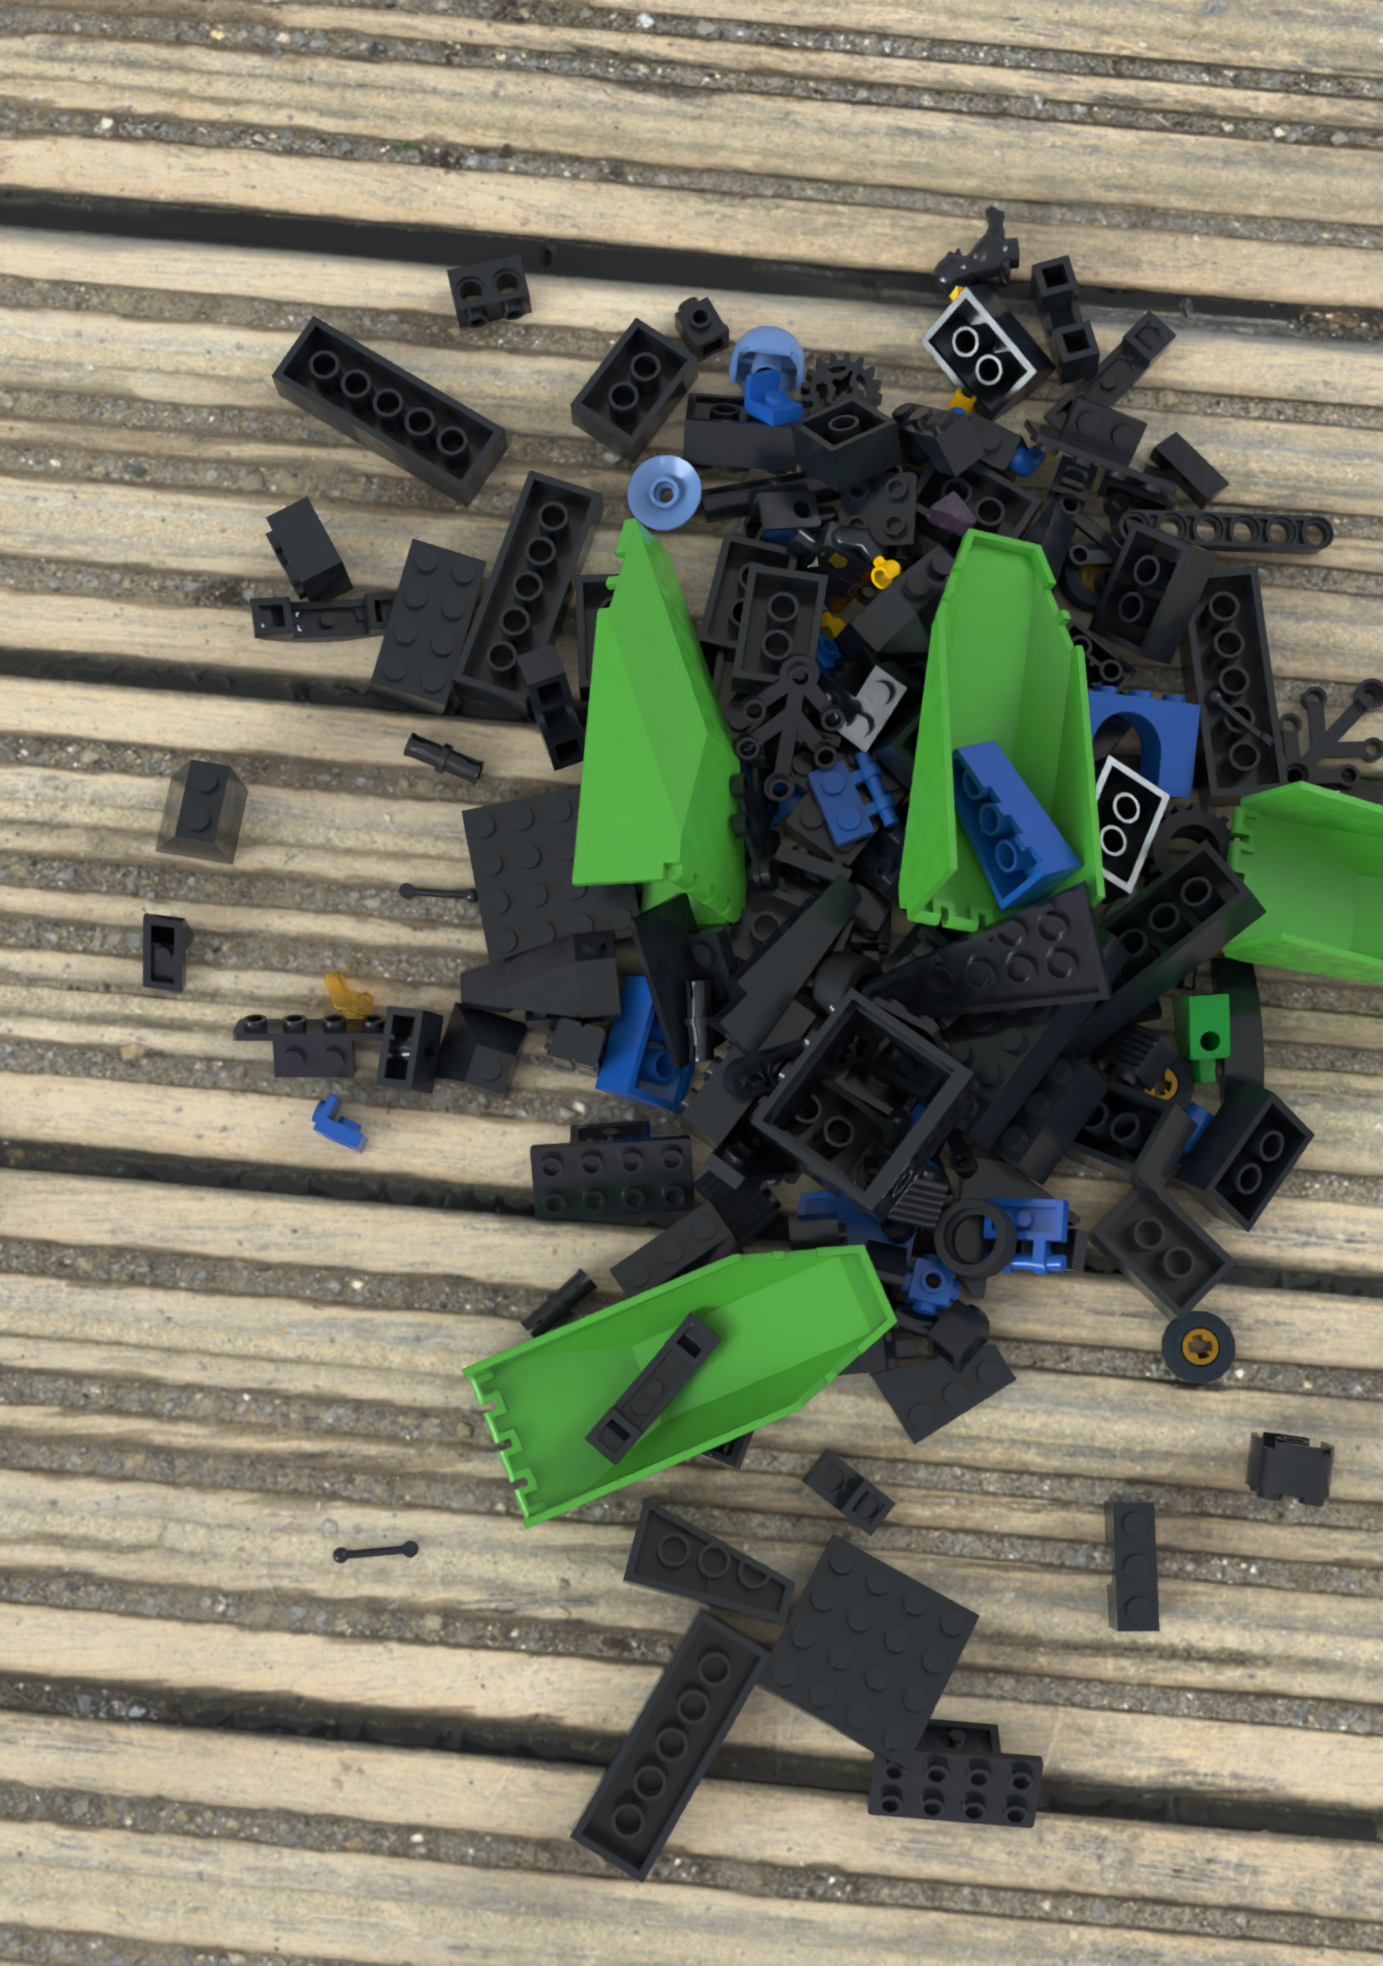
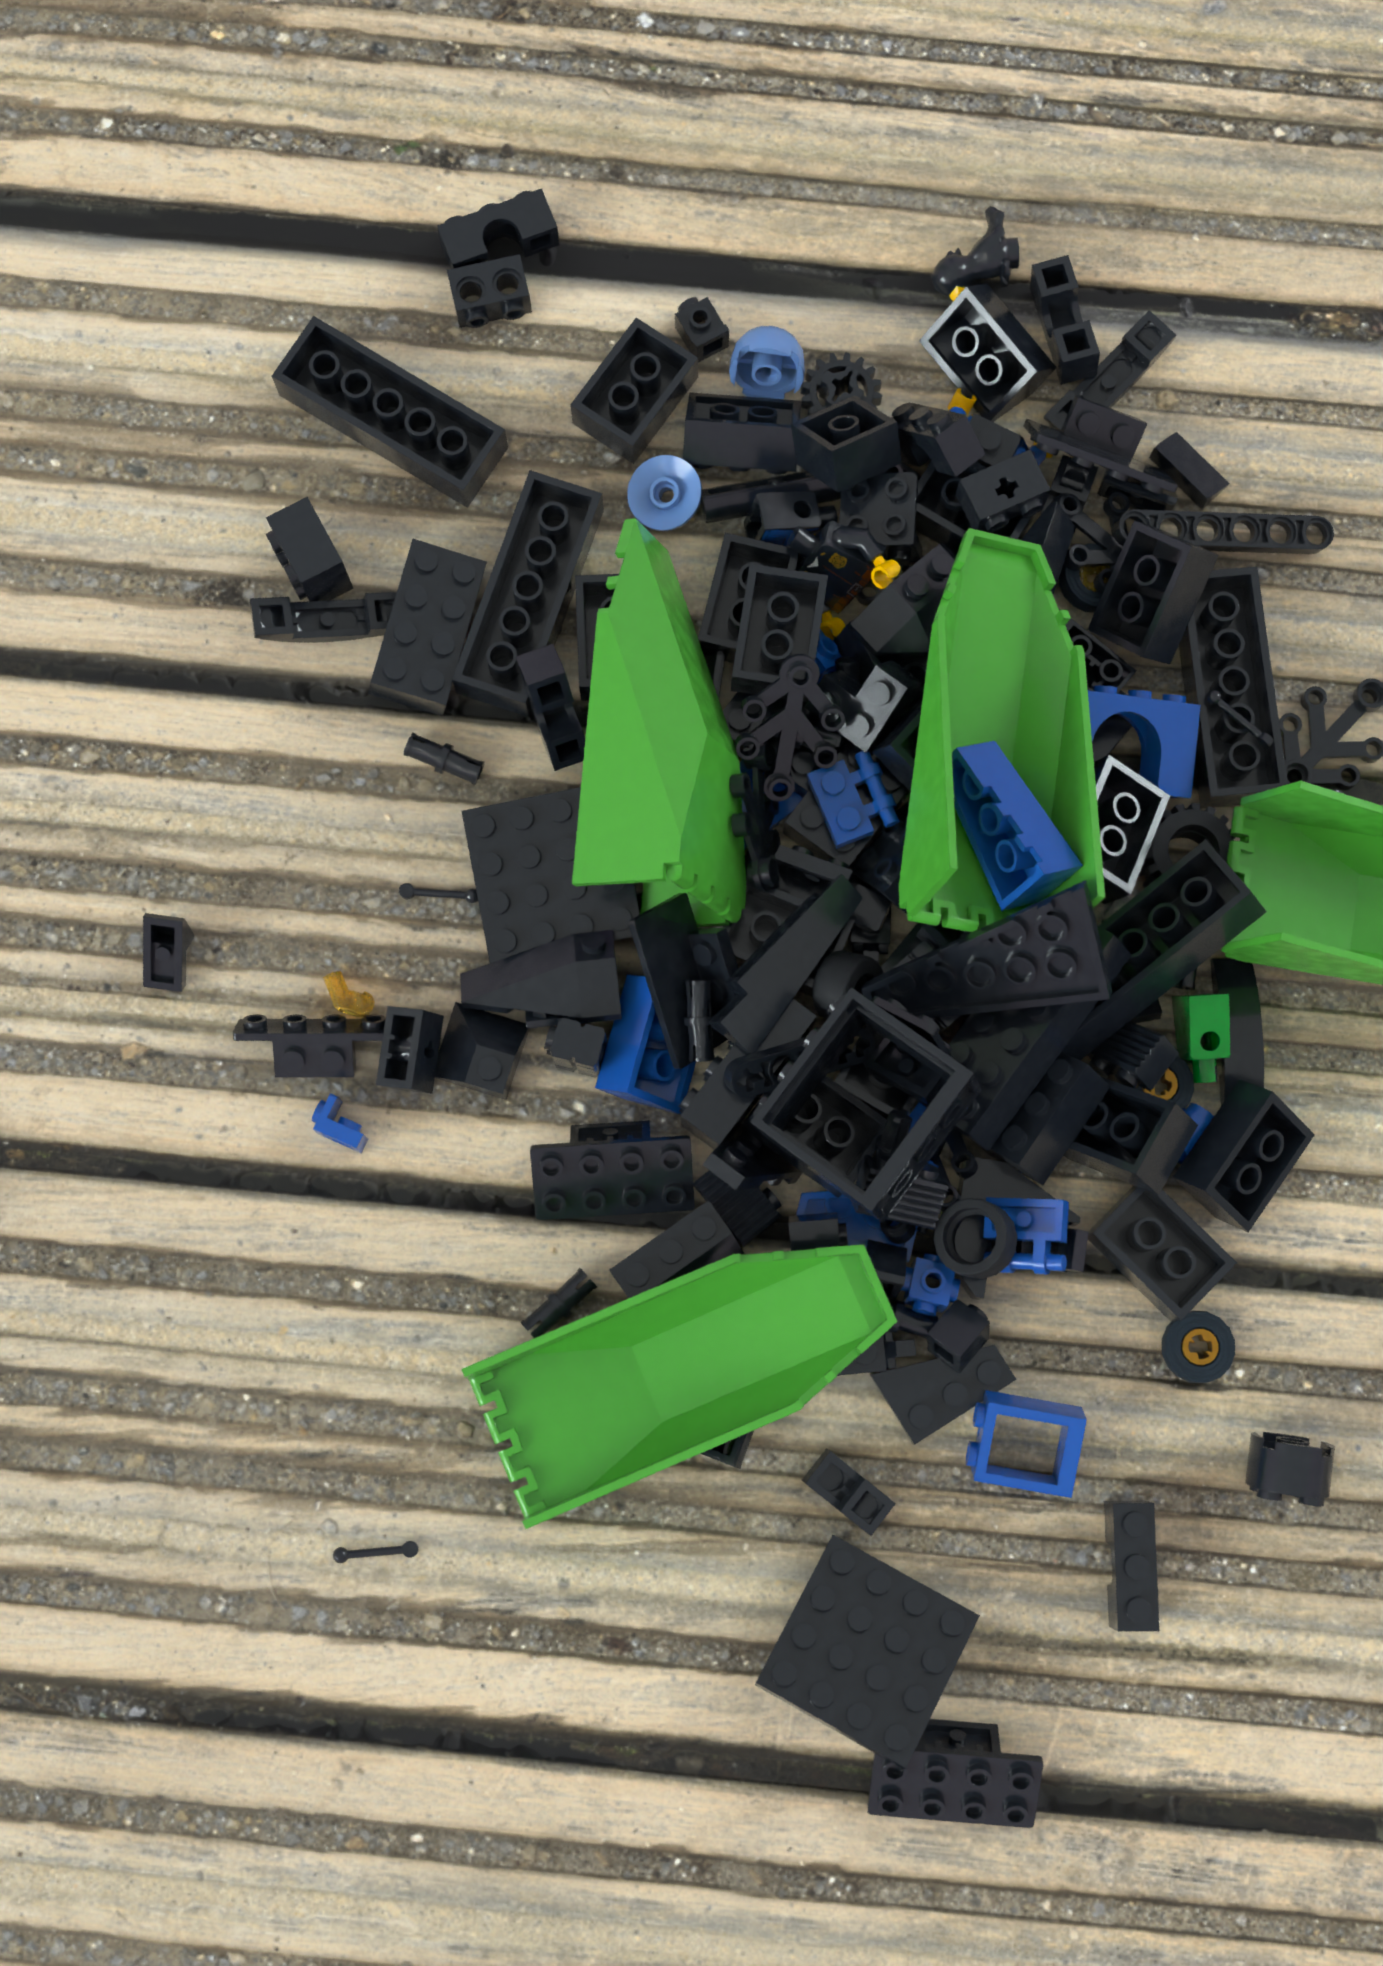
black slope [155,760,248,865] -> none
black brick [570,1606,772,1883] -> none
black slope [585,1312,722,1466] -> none
black wedge [623,1498,795,1626] -> none
blue bracket [744,369,803,427] -> none
clear purple slope [927,491,977,536] -> none
none -> black arch [437,188,559,269]
none -> black brick [955,450,1051,533]
none -> blue window [966,1390,1087,1498]

